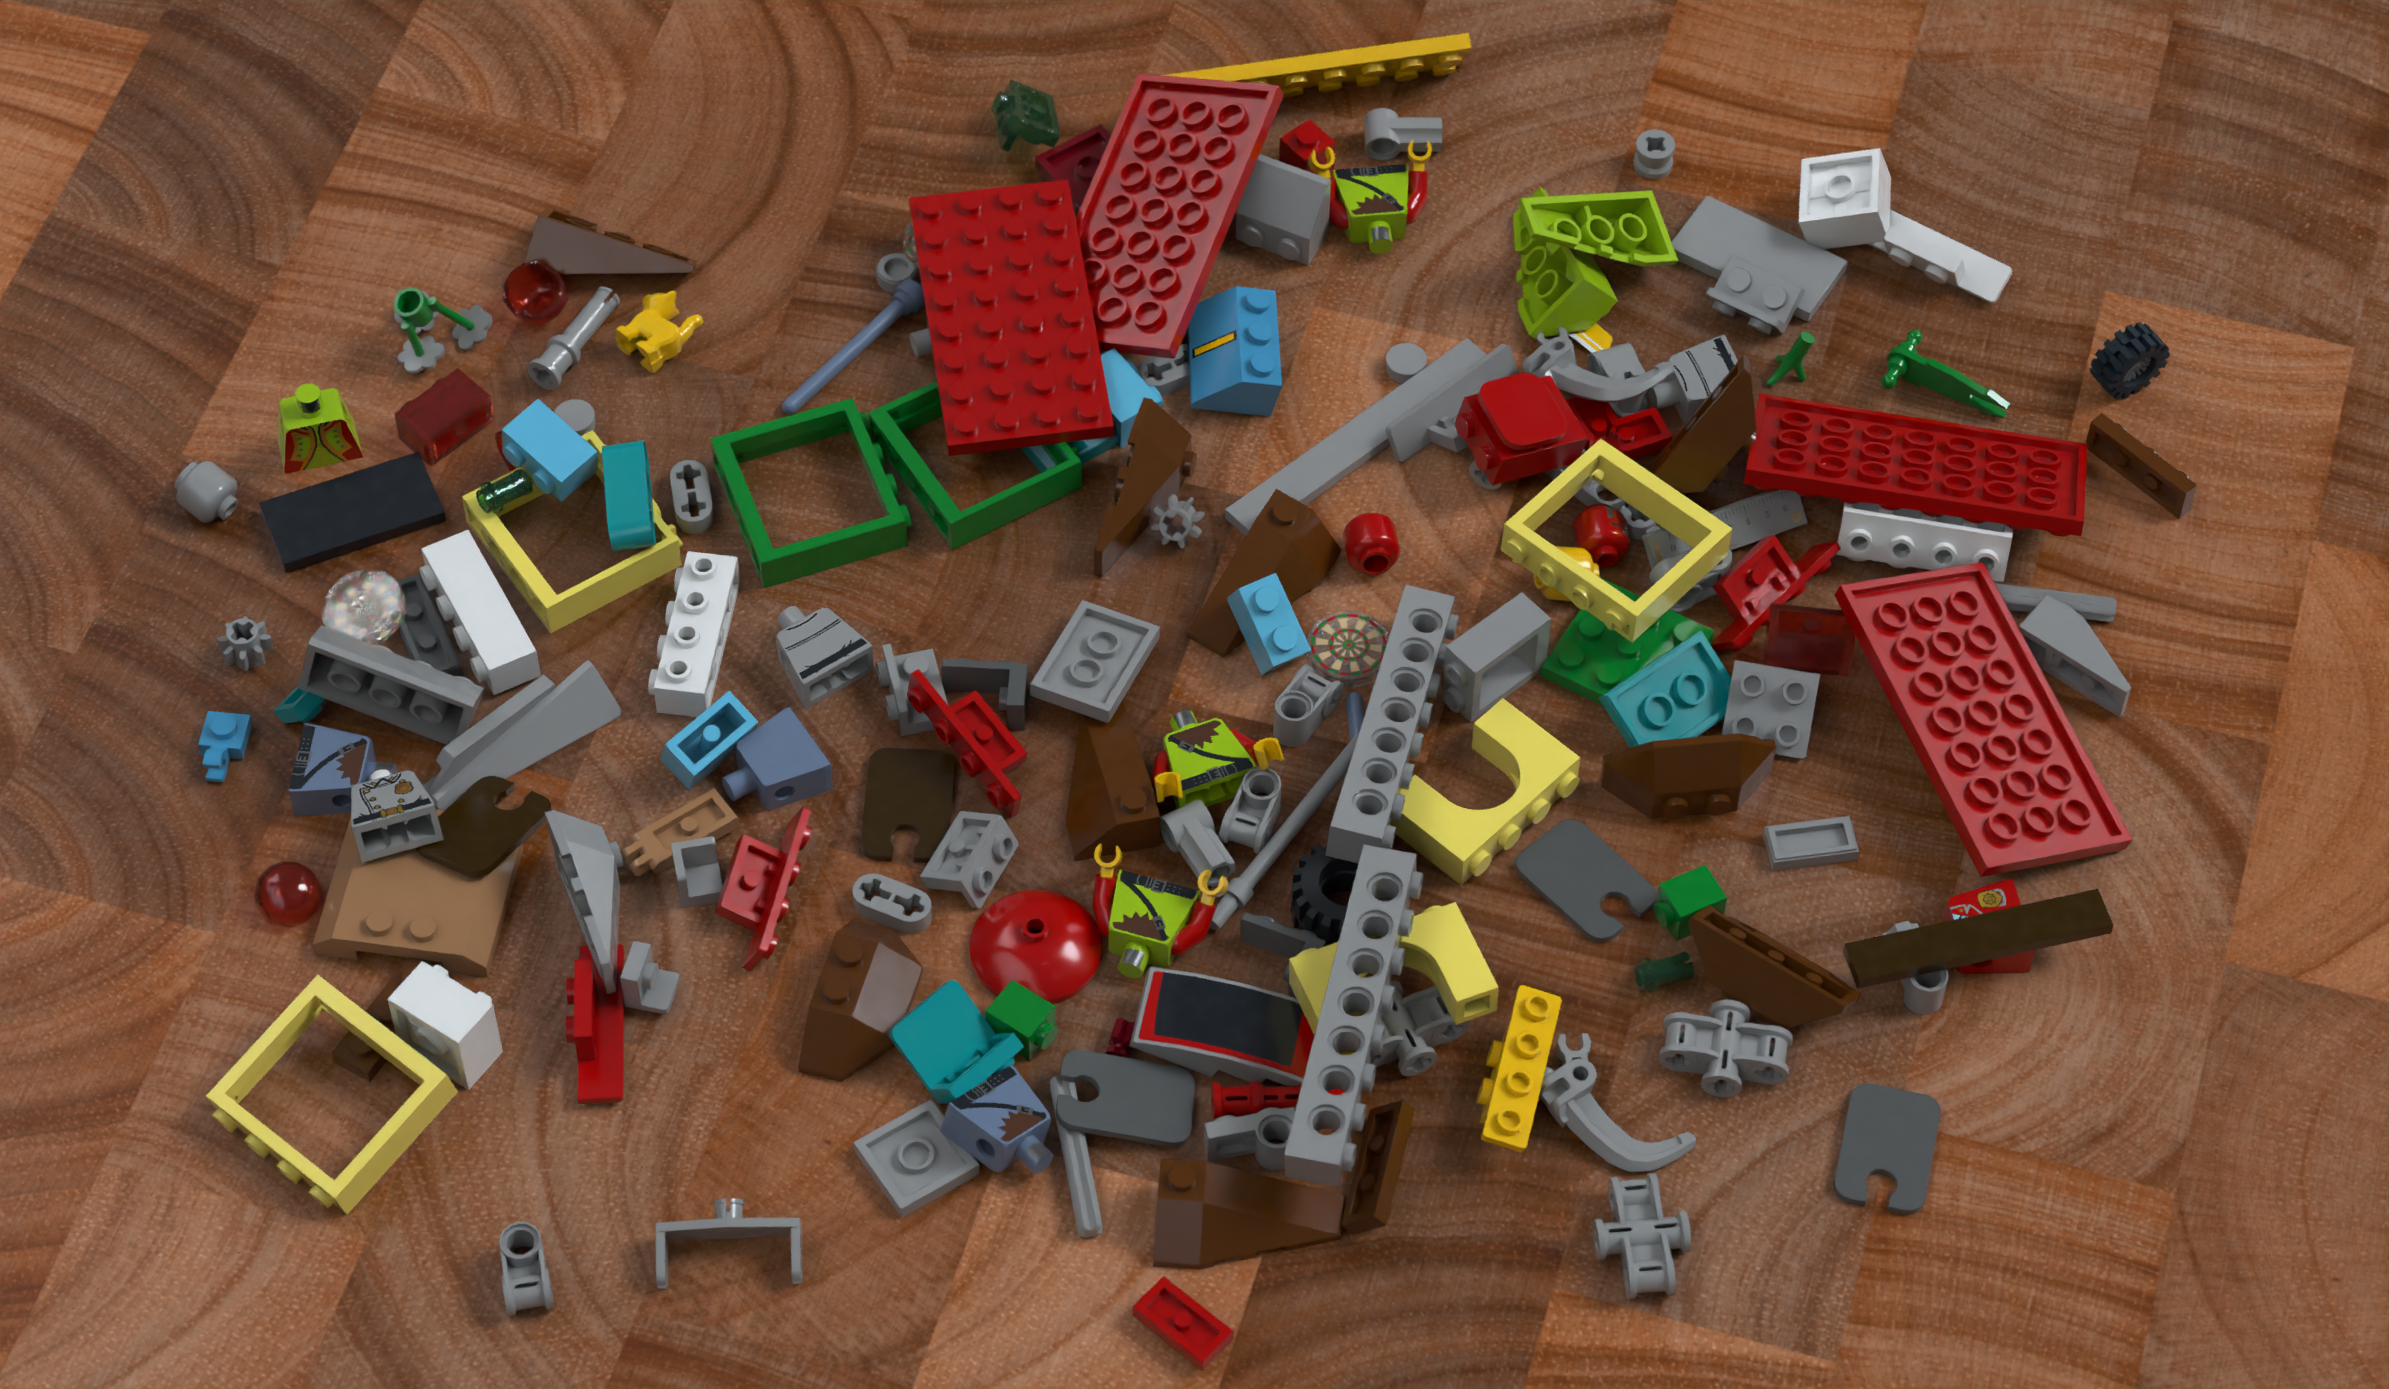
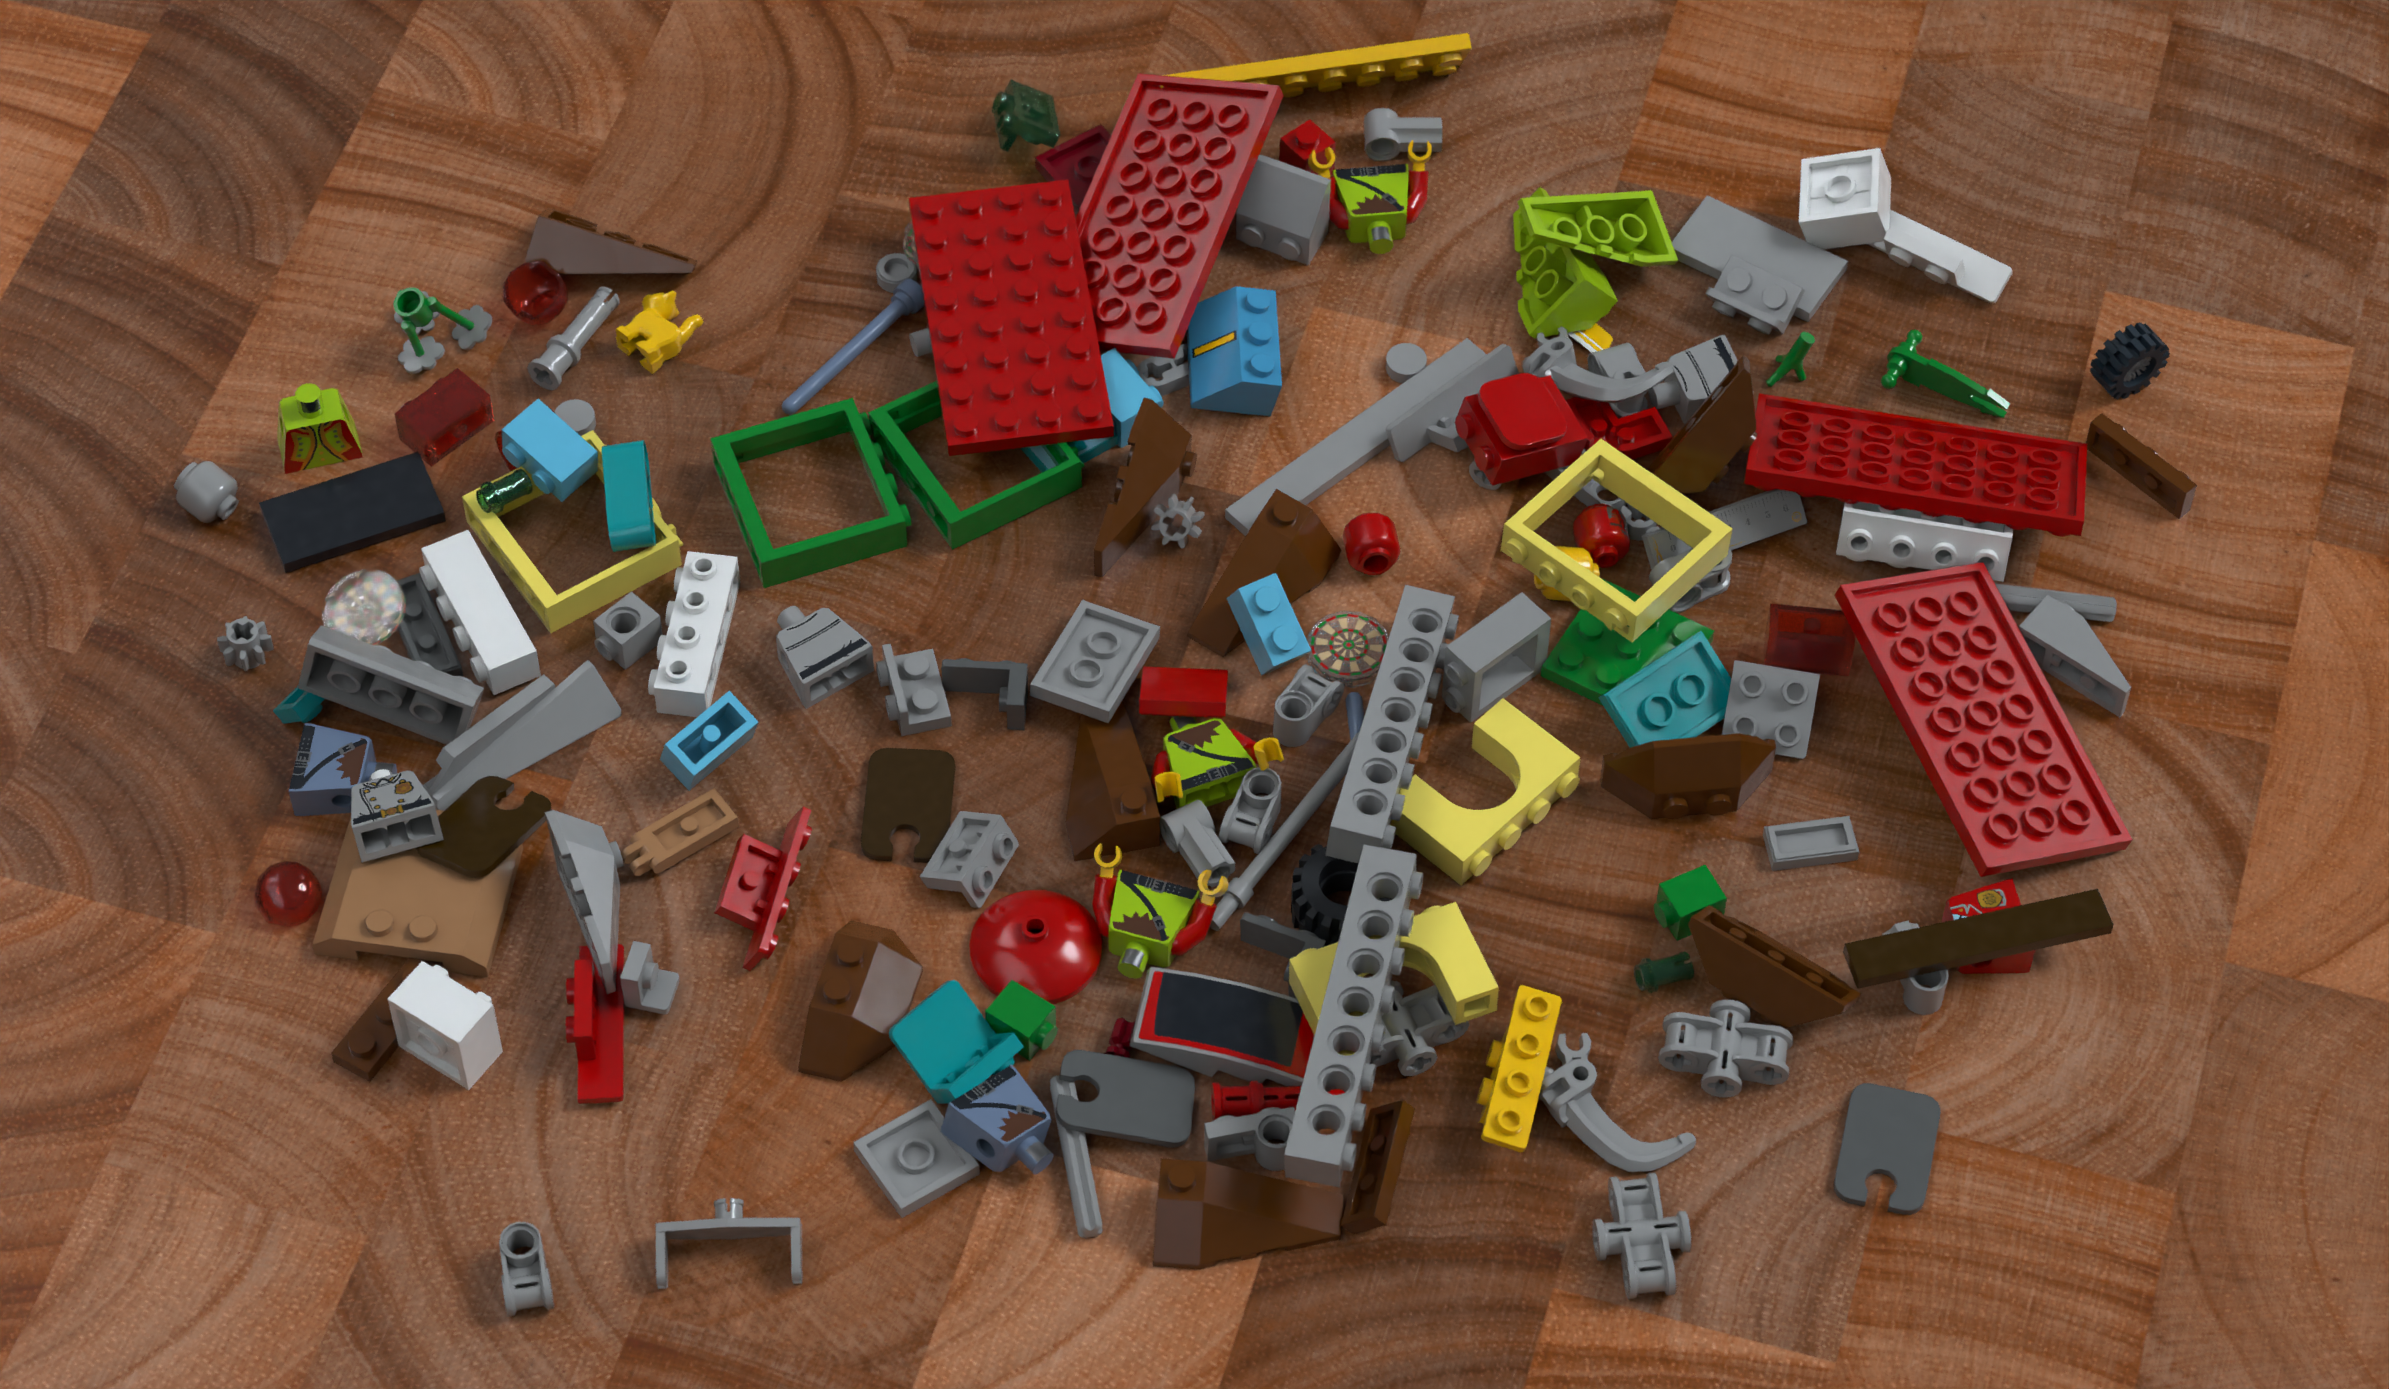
dark azure plate [198,711,253,783] -> none
light yellow window [206,975,458,1215] -> none
light grey beam [670,460,714,534] -> none
light grey panel [671,836,723,908] -> none
sand blue torso [722,707,833,810] -> none
light grey beam [852,873,932,934] -> none
red bracket [907,669,1028,818] -> none
red plate [1132,1276,1234,1371] -> none
dark grey piece [1516,819,1656,943] -> none
light grey wheel [1633,129,1675,180] -> none
red bracket [1710,535,1841,652] -> none
none -> light grey brick [593,591,663,670]
none -> red tile [1139,666,1228,718]

